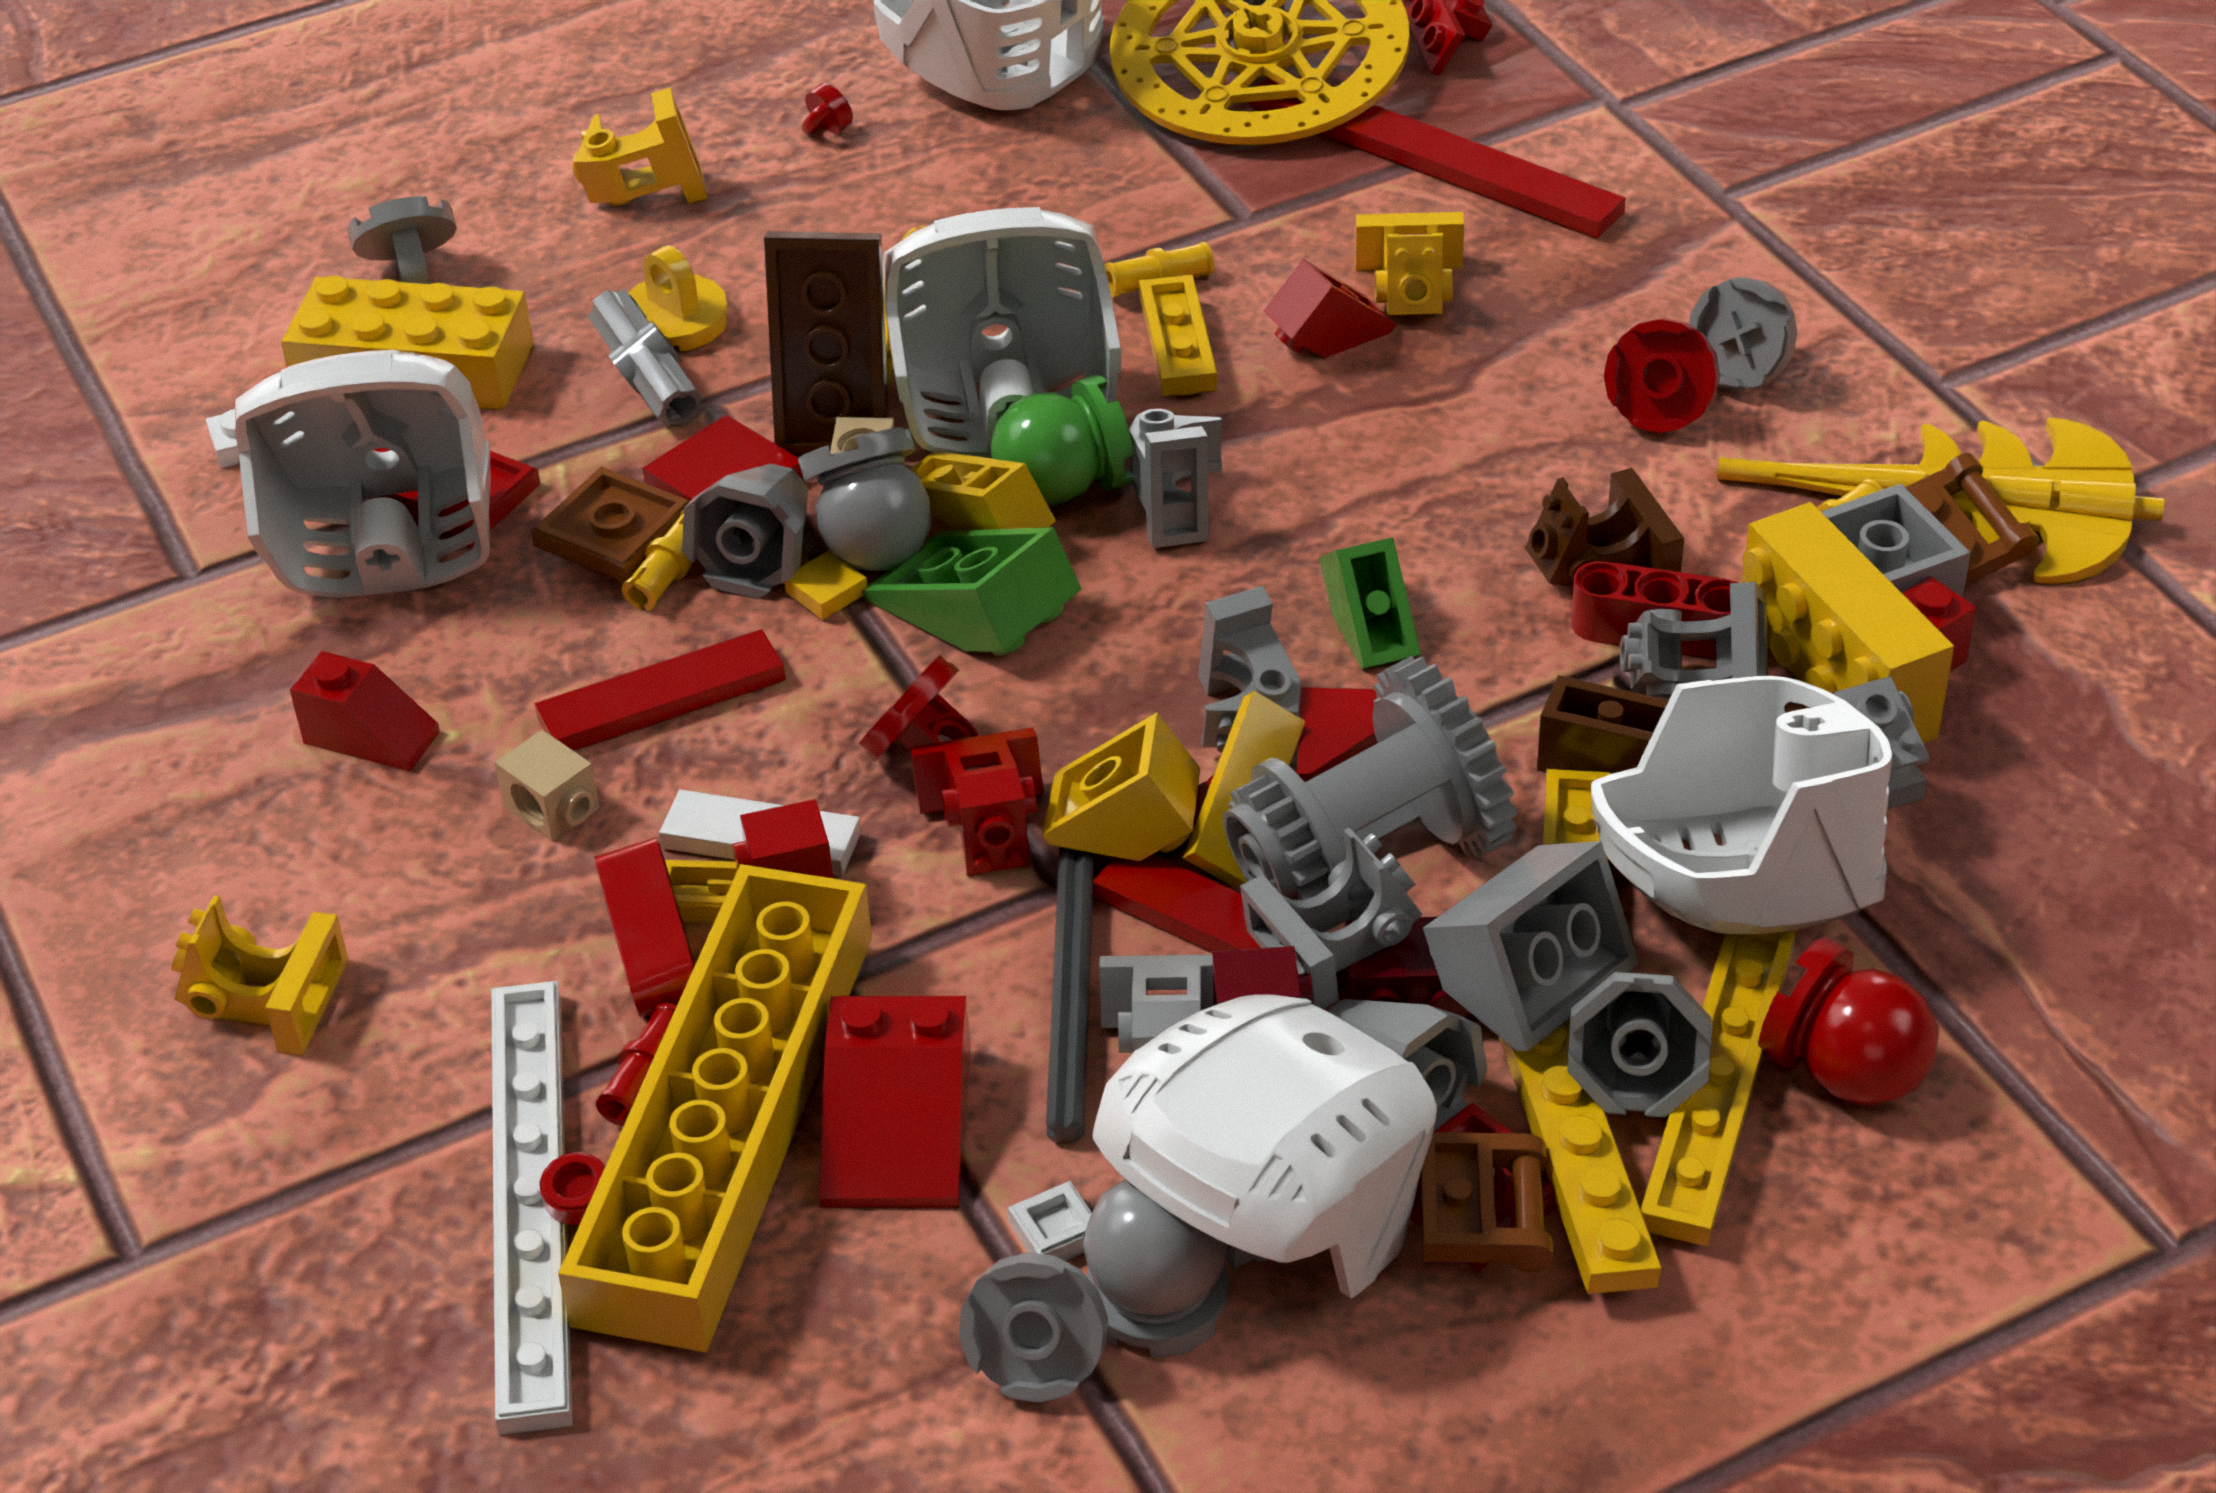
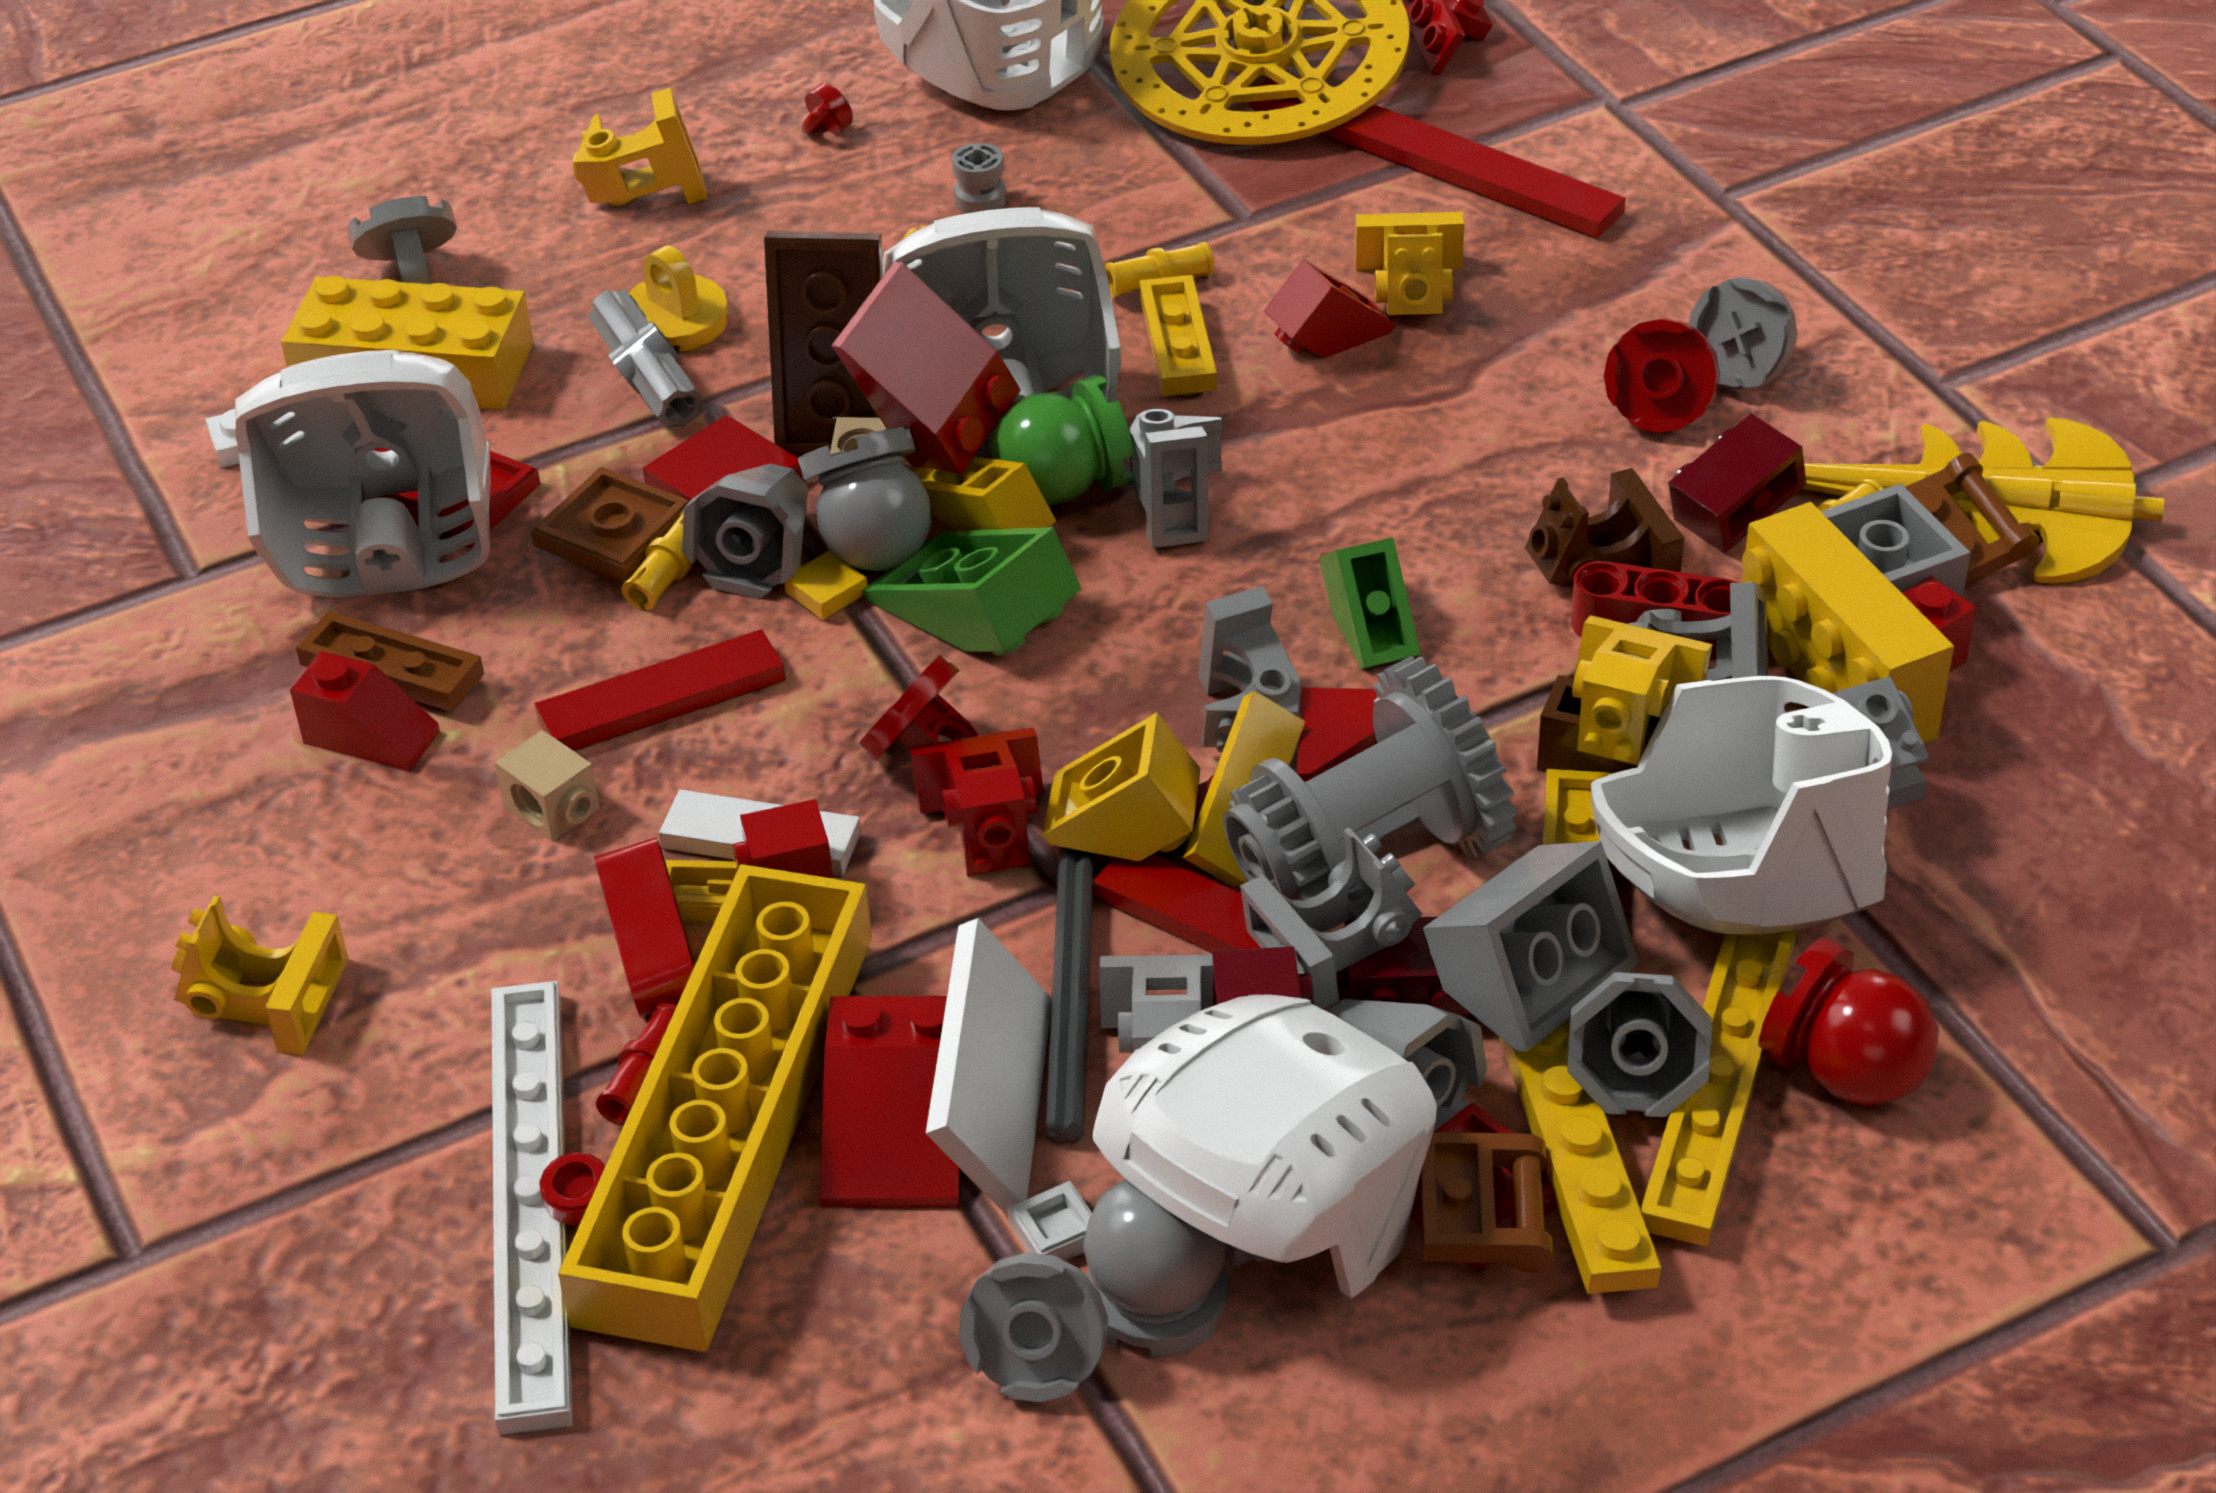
none -> dark orange plate [295,610,484,712]
none -> slope [832,261,1021,474]
none -> white tile [926,918,1052,1214]
none -> light grey wheel [951,143,1006,213]
none -> yellow tile [1572,615,1712,765]
none -> dark red brick [1668,413,1807,554]

